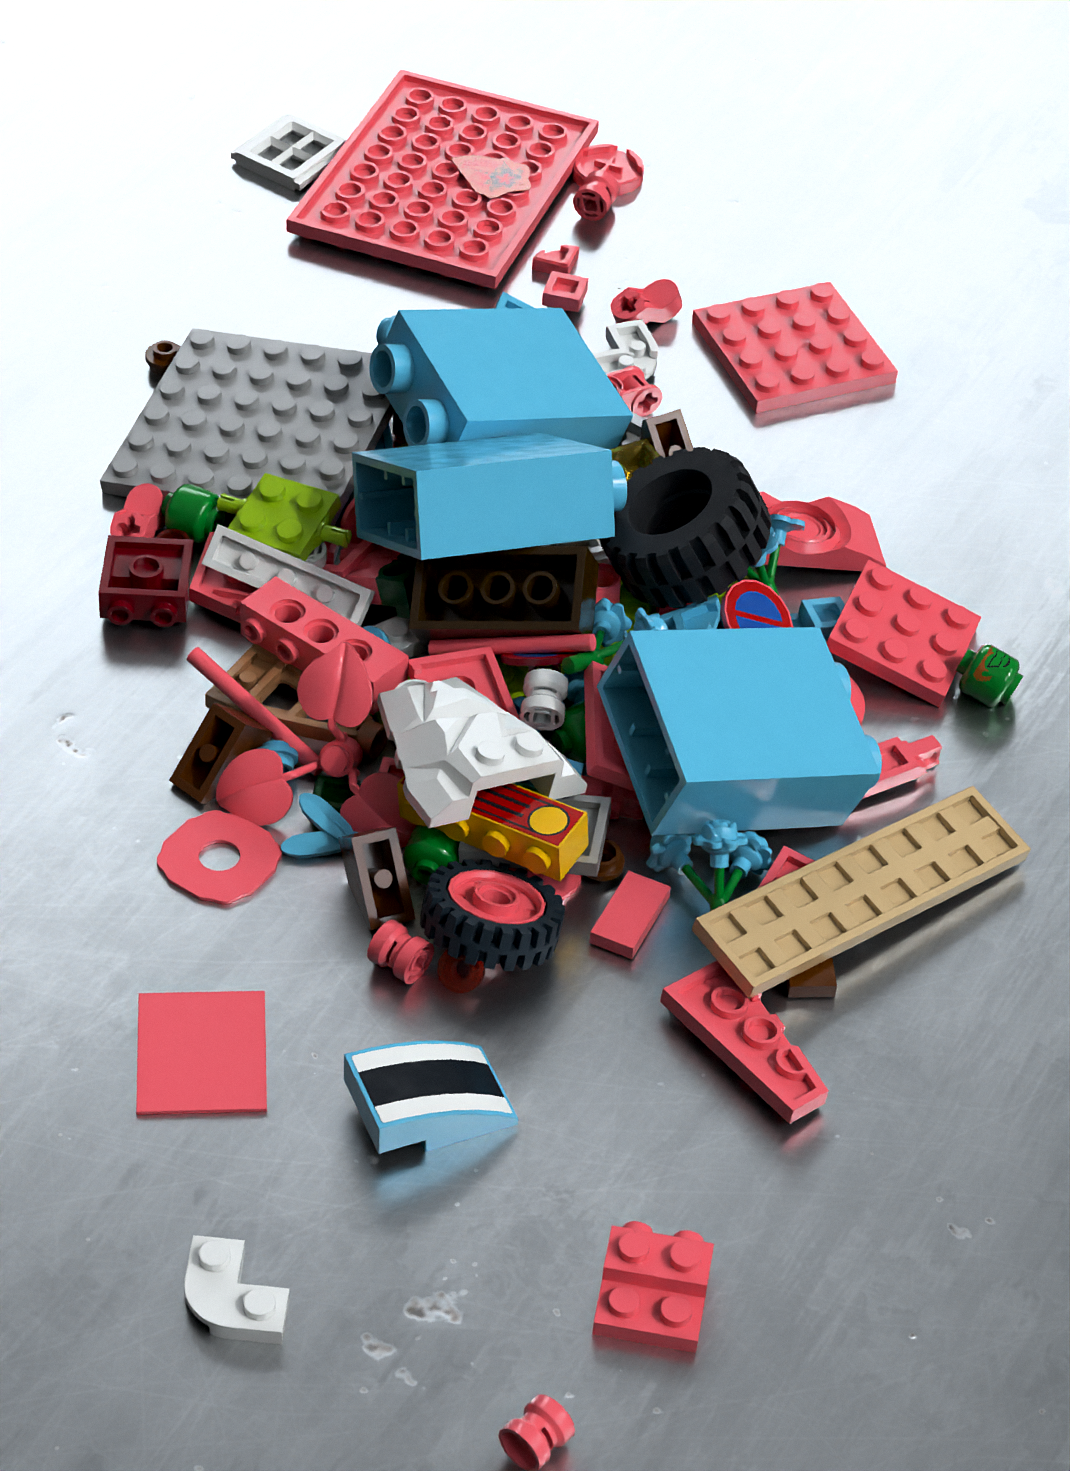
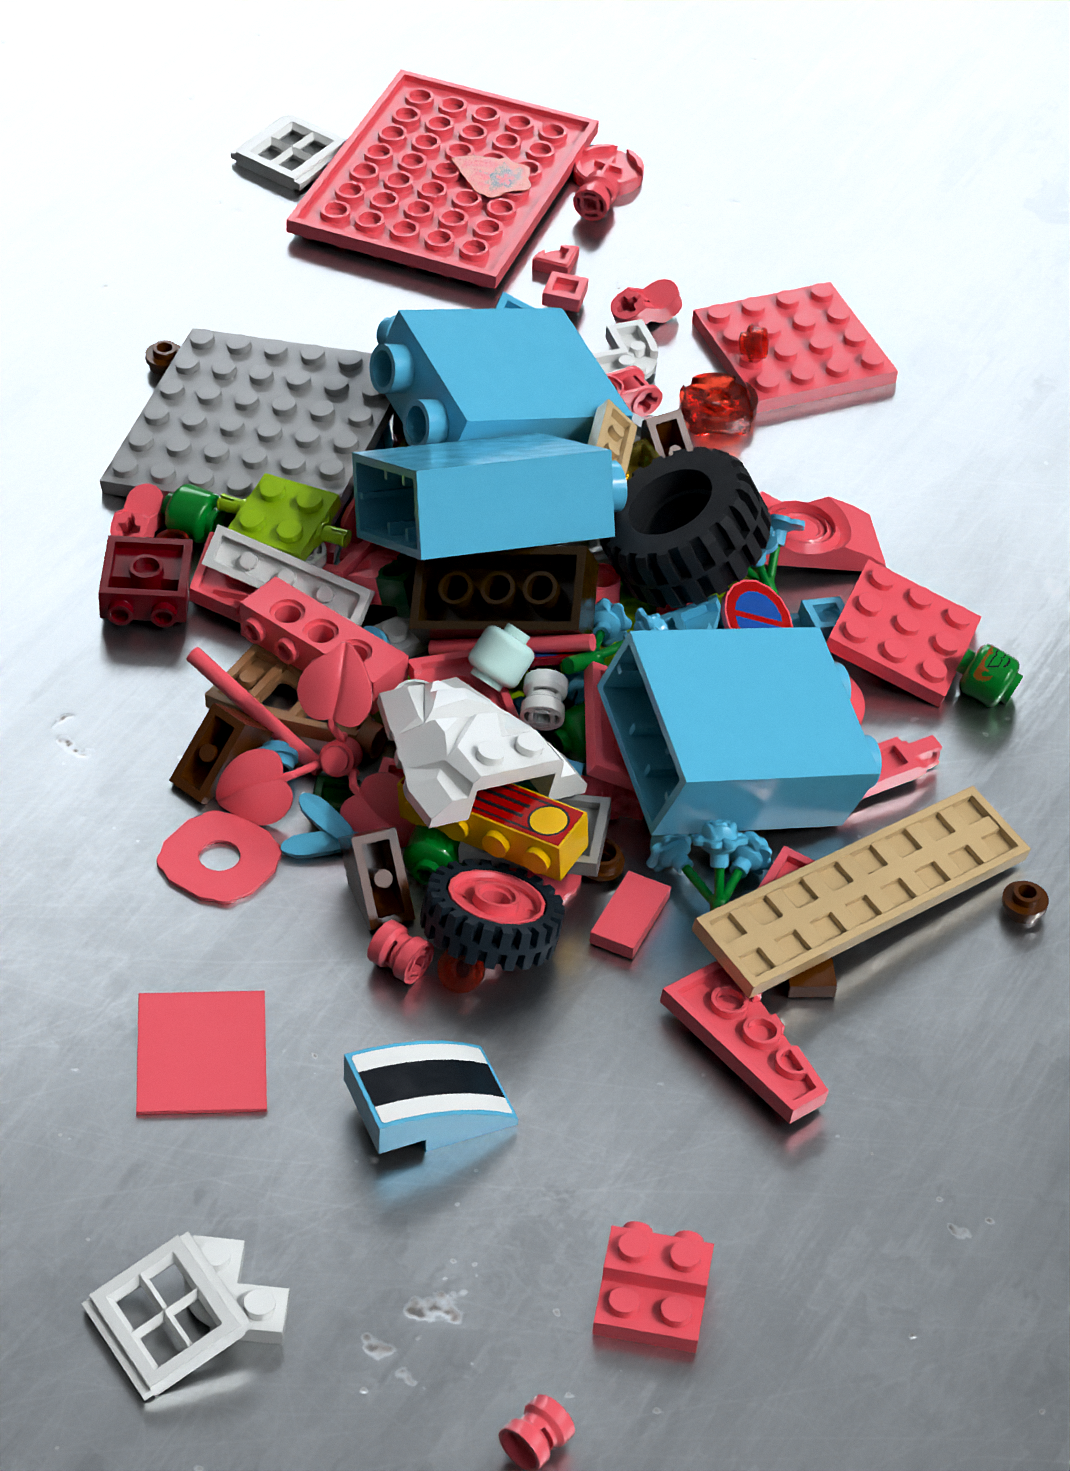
none -> white piece [81,1231,253,1401]
none -> light aqua head [468,623,535,692]
none -> tan plate [588,398,637,477]
none -> clear red plate [678,372,758,436]
none -> clear red plate [739,324,769,363]
none -> reddish brown plate [1002,881,1049,924]

